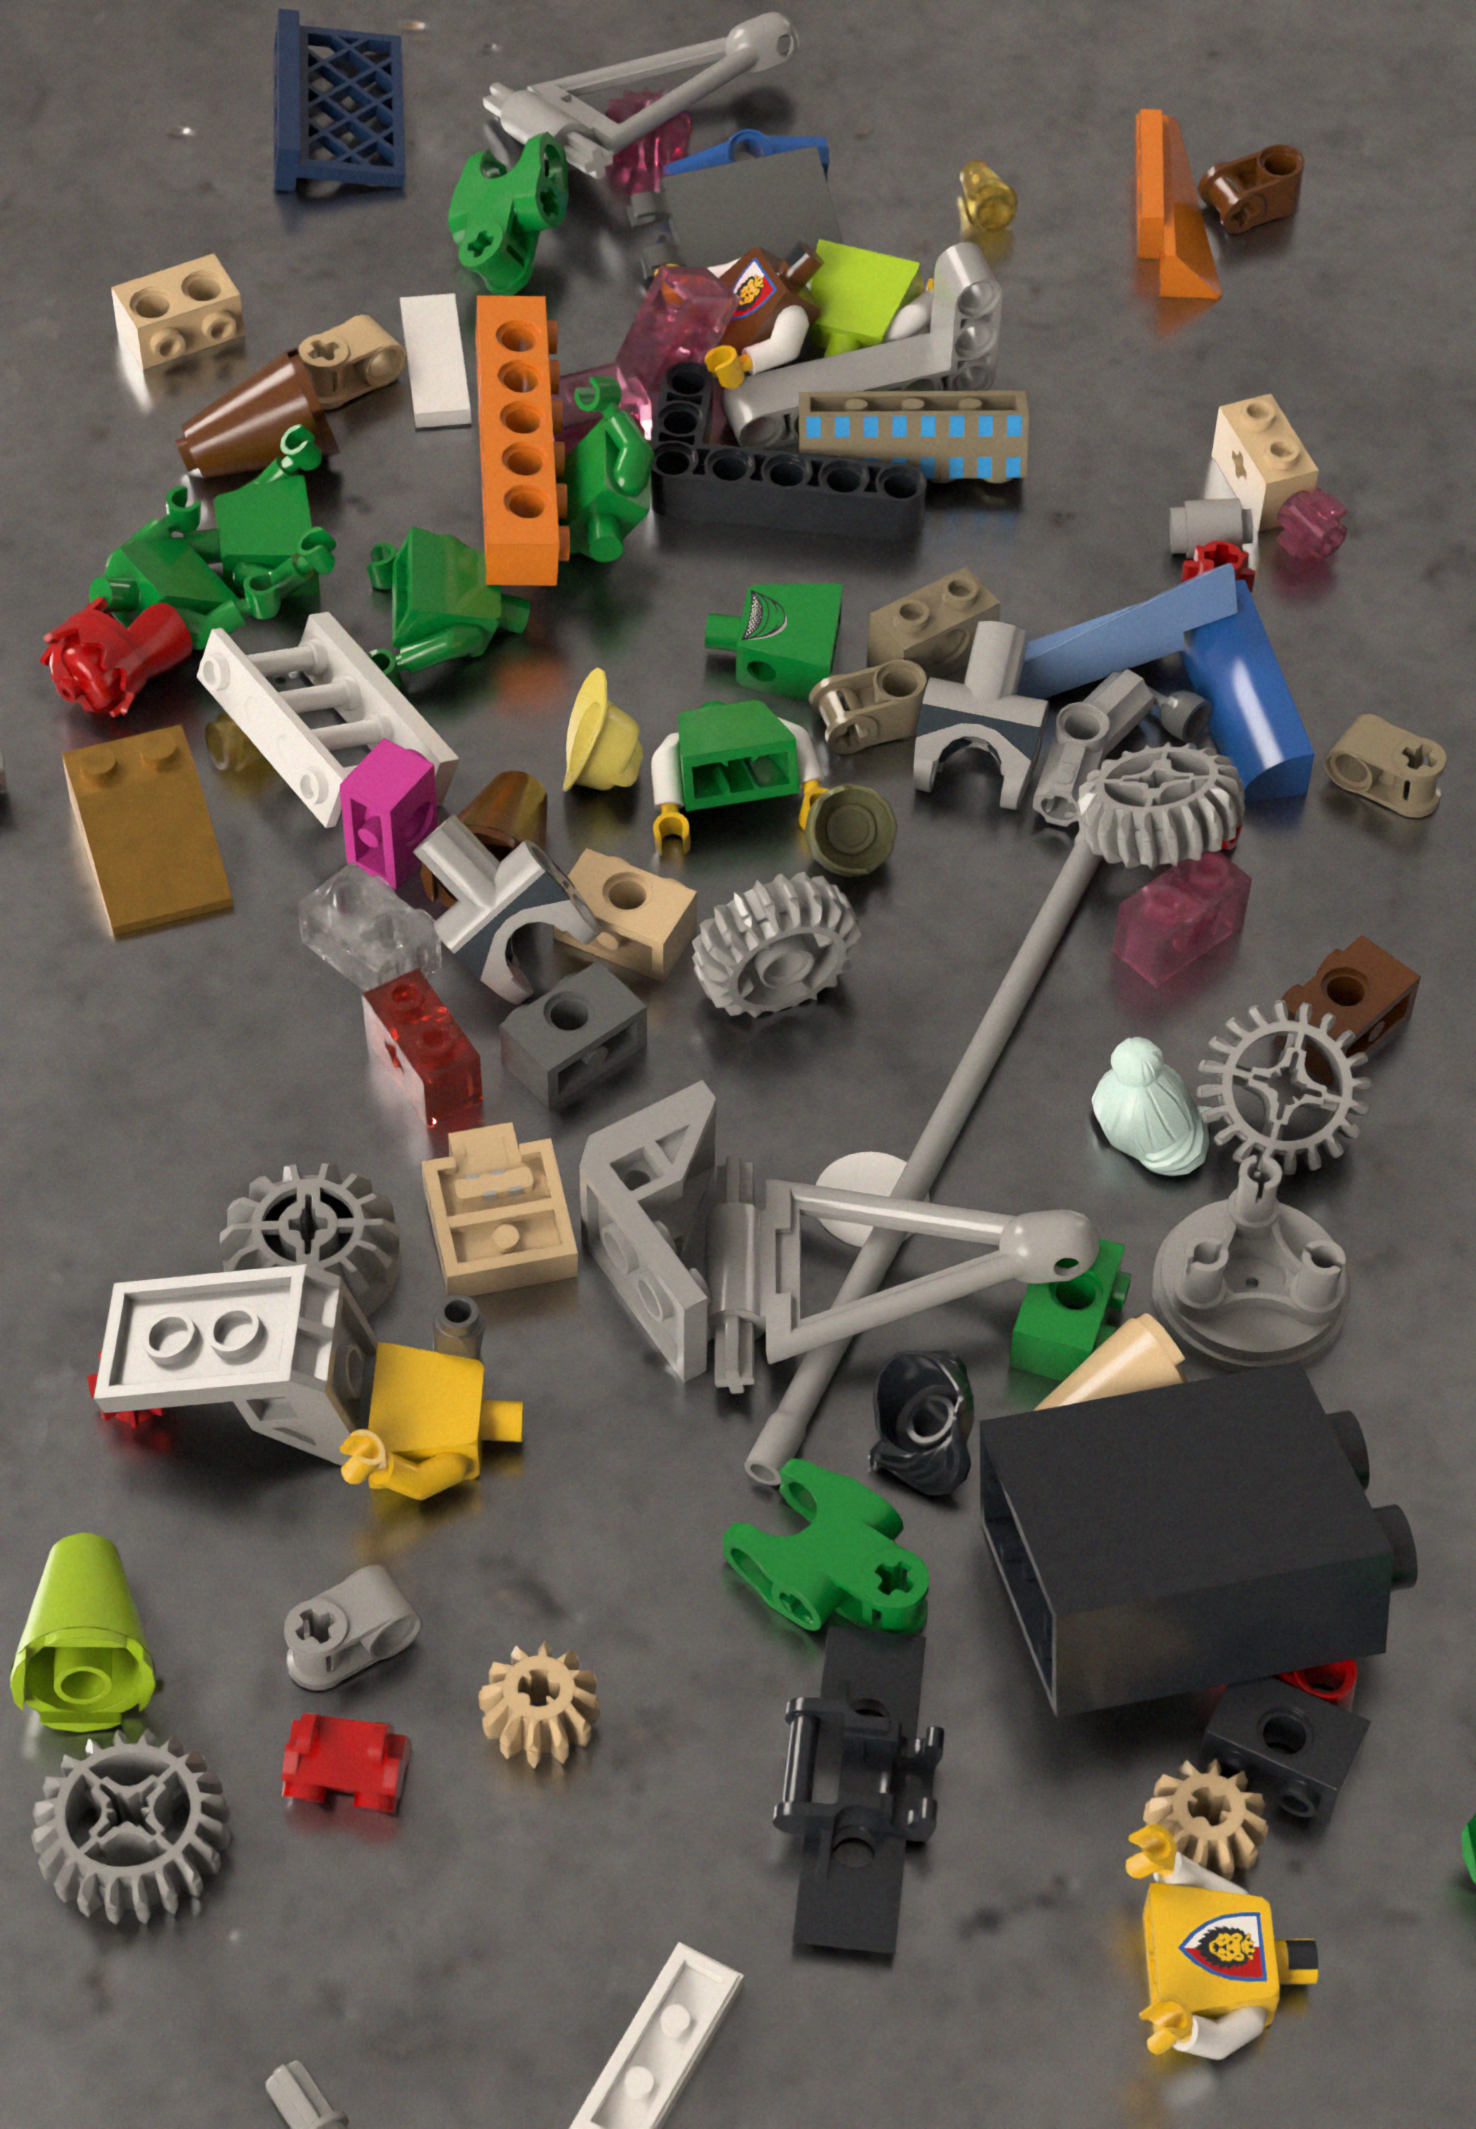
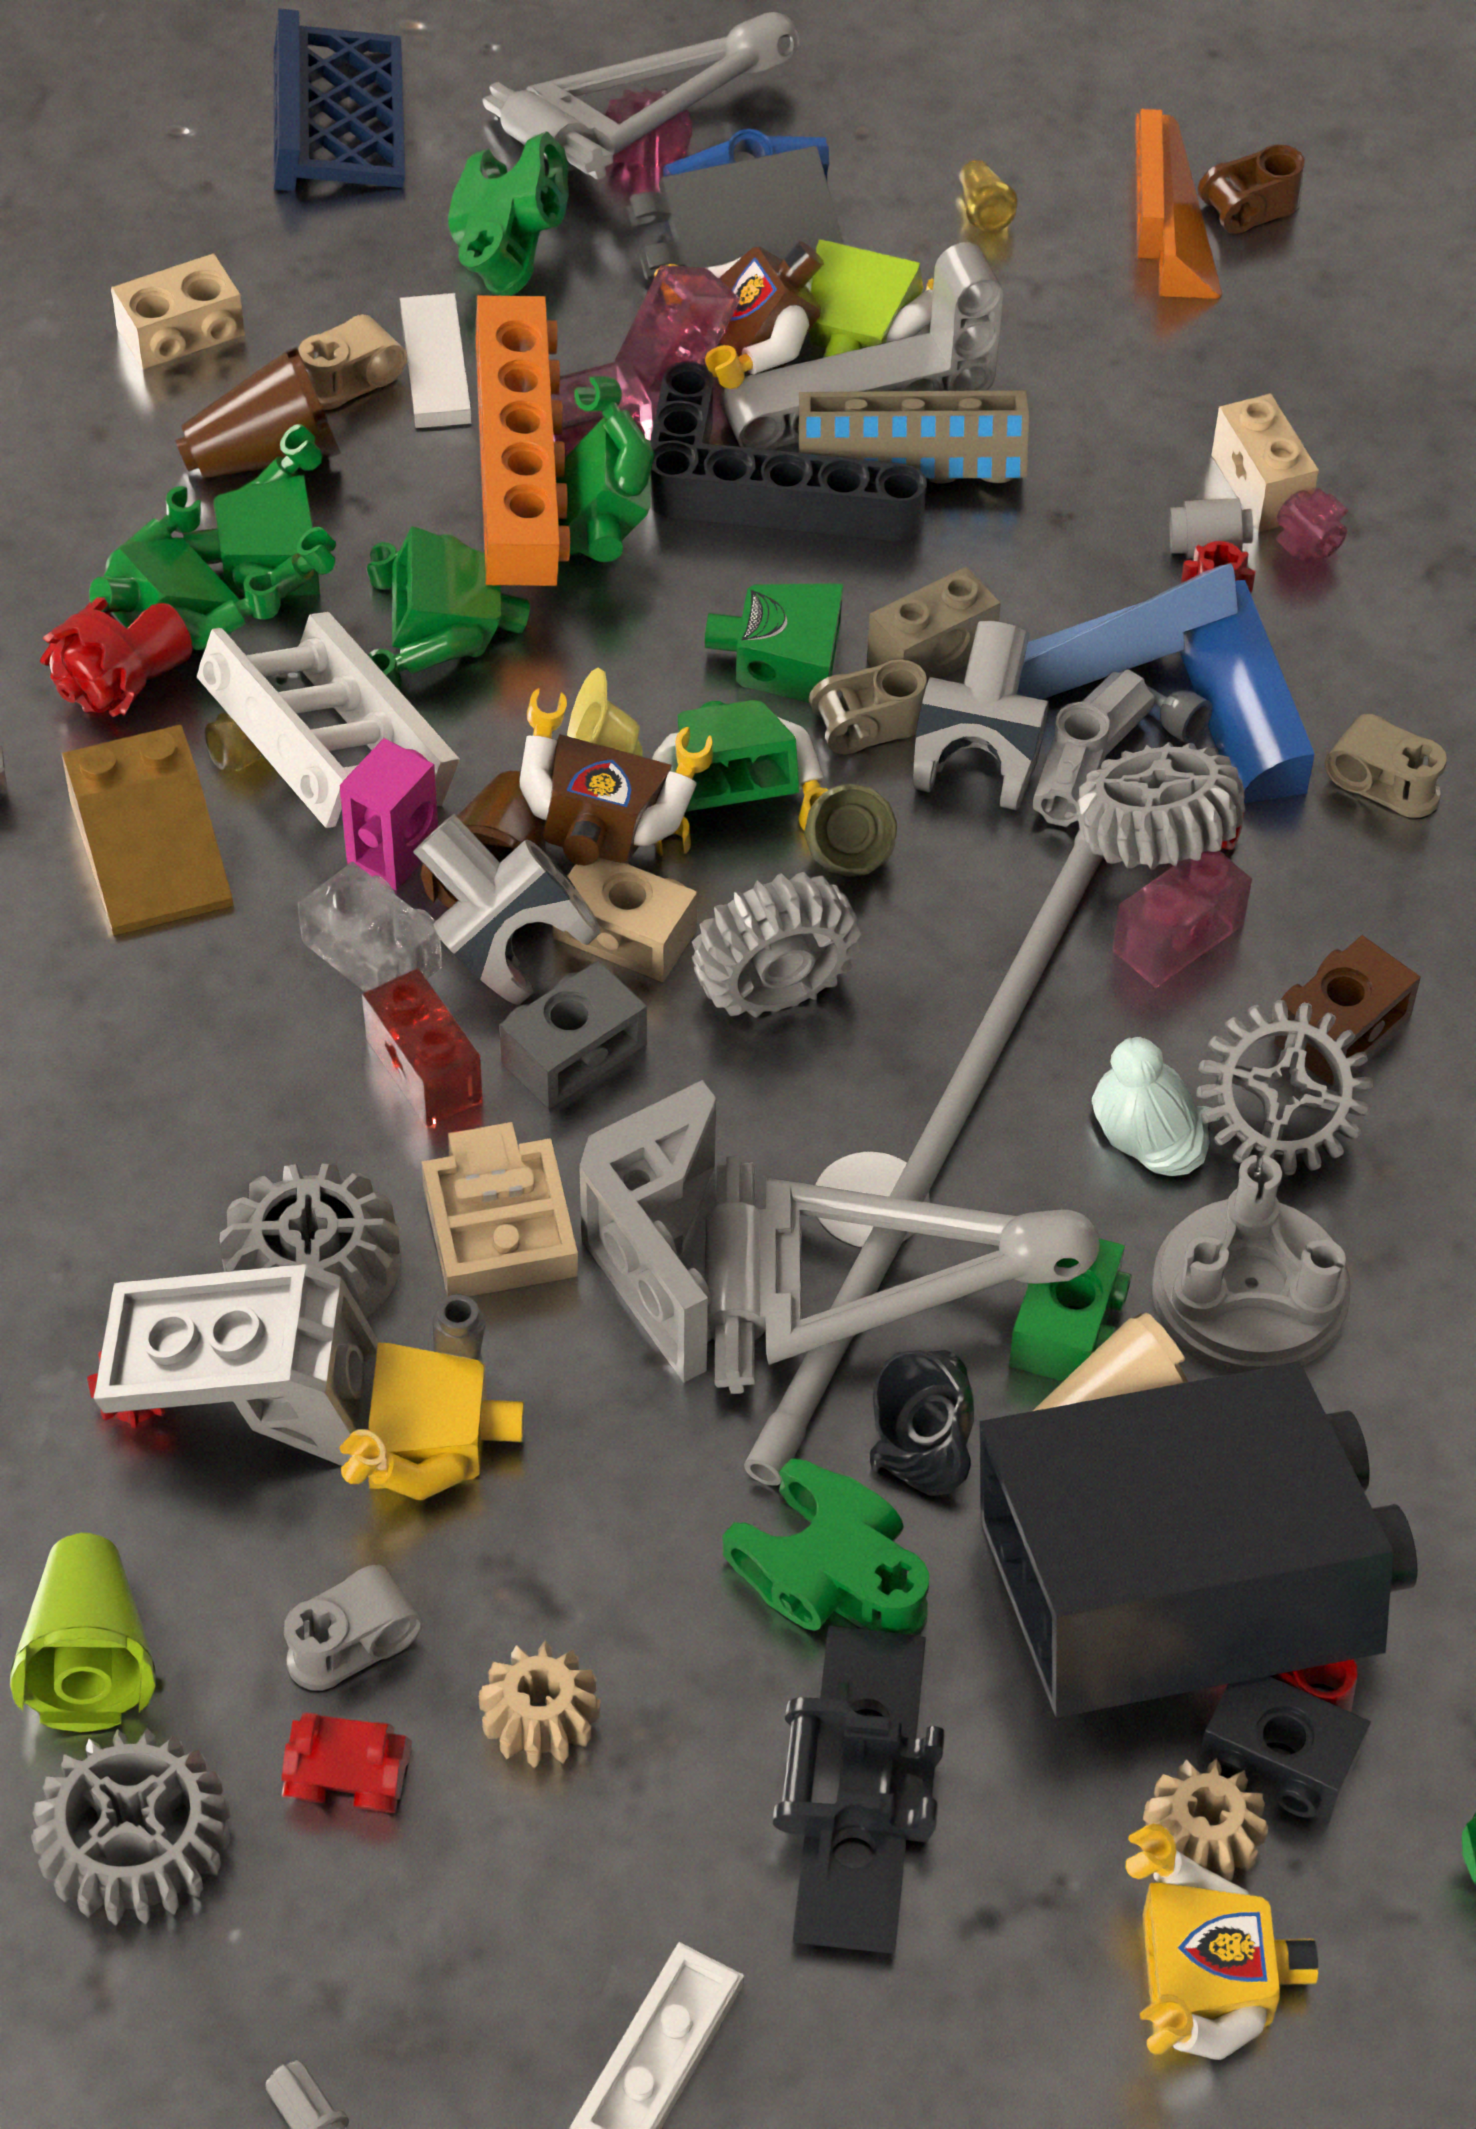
none -> torso [520,688,713,866]

